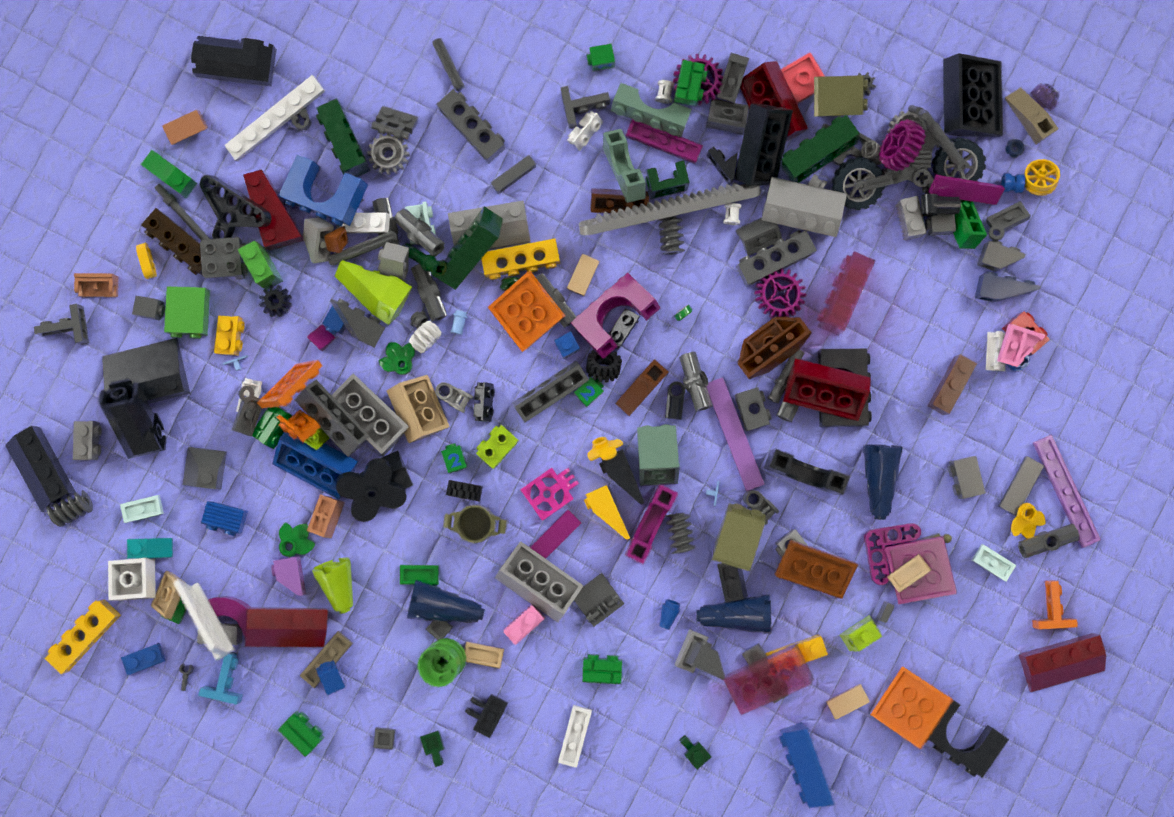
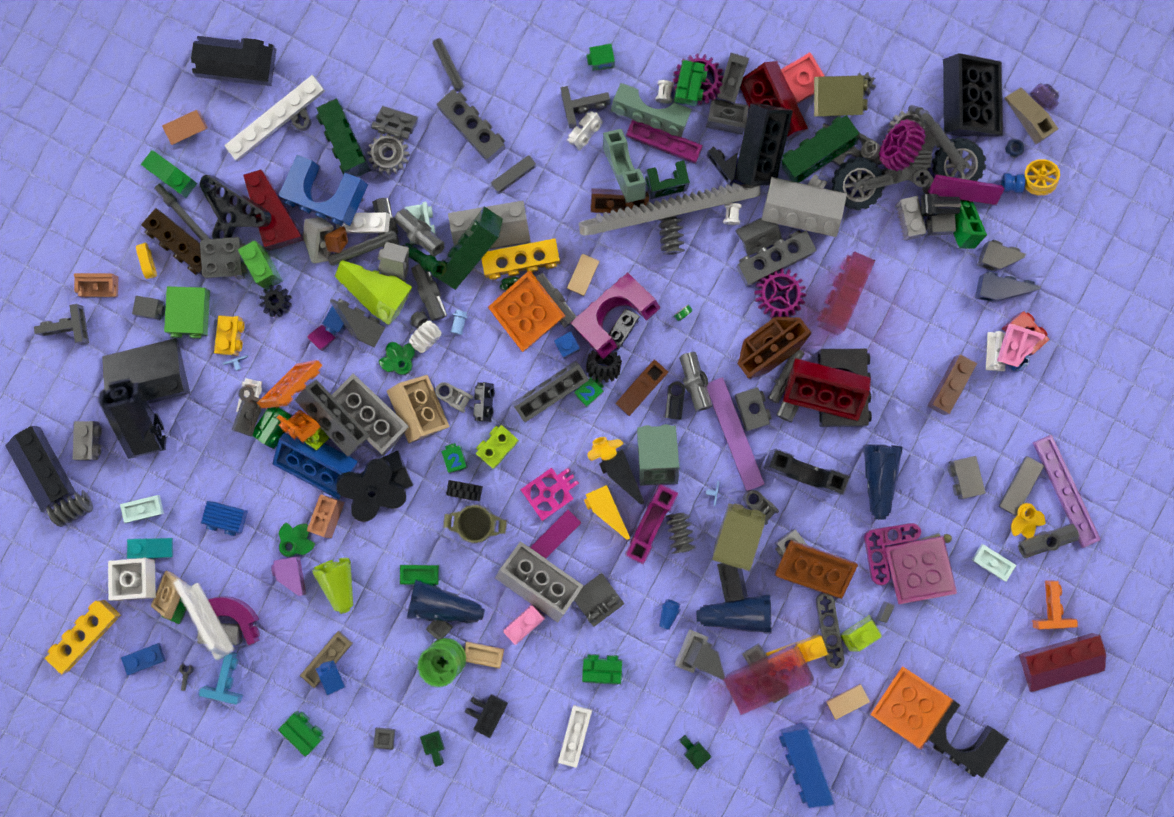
dark grey slope [183,447,227,489] -> none
dark red slope [245,607,328,647] -> none
tan tile [887,554,931,593] -> none
dark grey hinge [986,201,1031,241] -> none
none -> dark grey beam [816,593,844,669]

